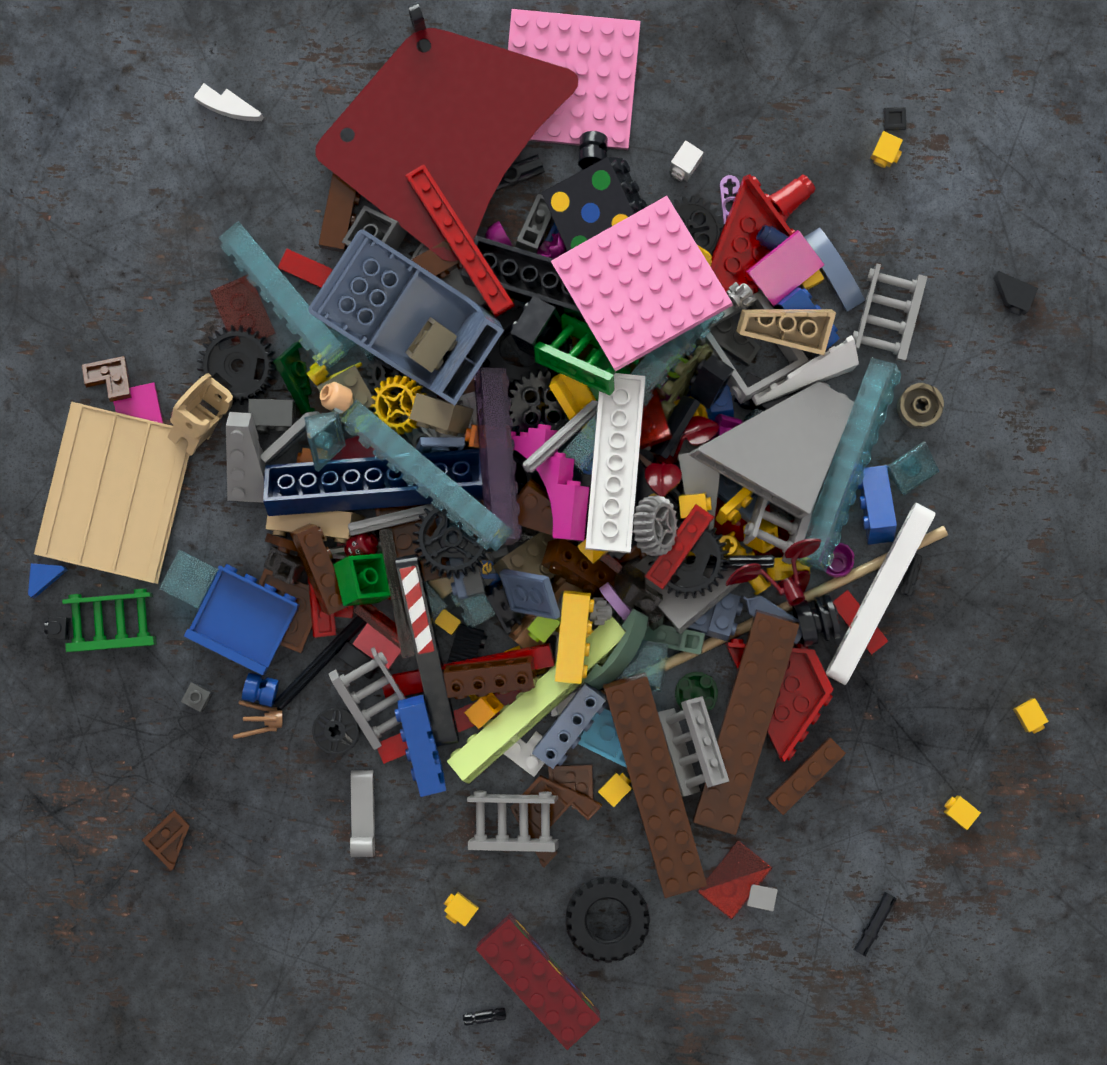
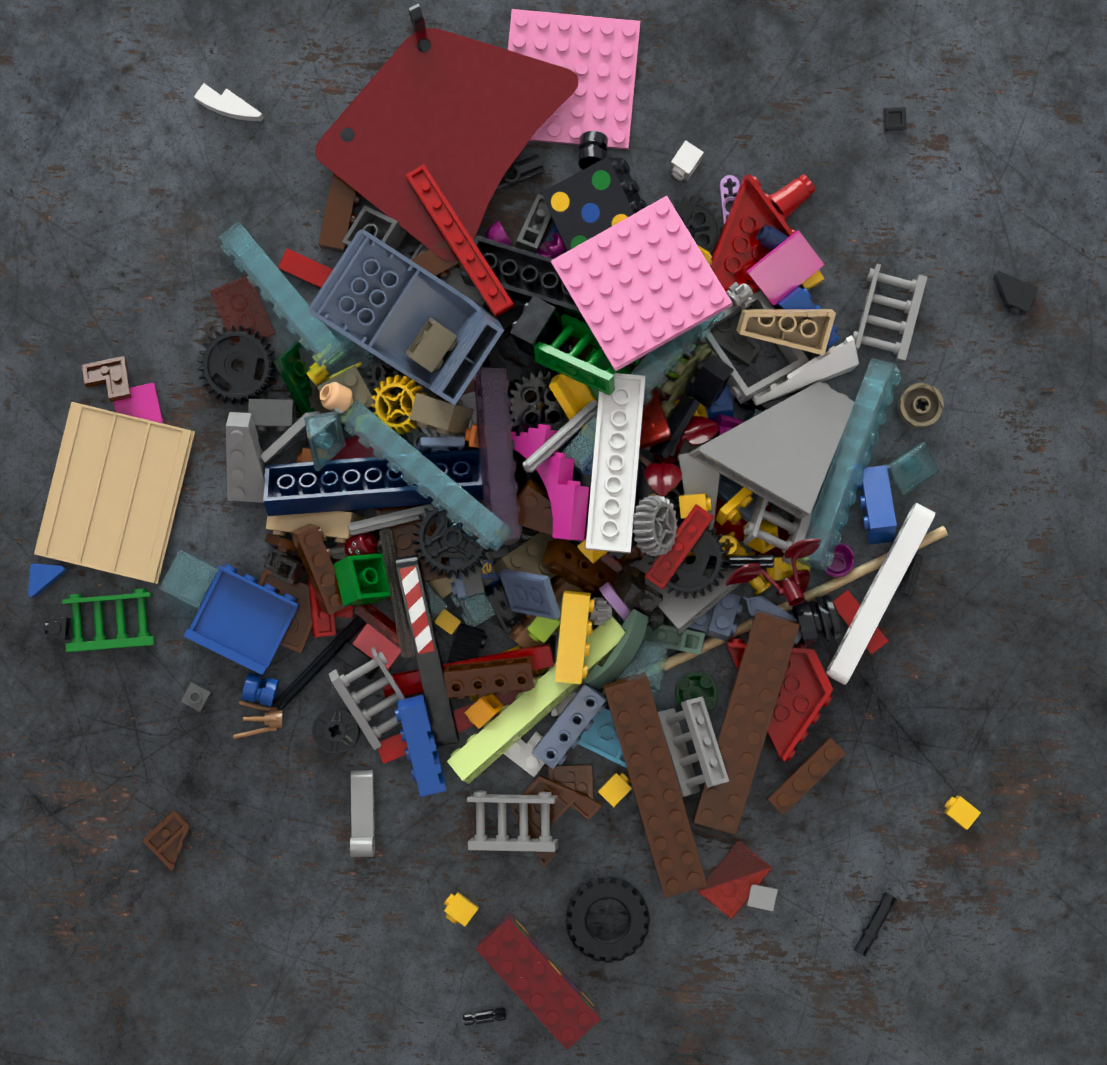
tan piece [167,373,233,456] -> none
sand blue slope [804,227,865,312] -> none
yellow brick [870,131,903,168] -> none
yellow brick [1013,698,1049,734] -> none

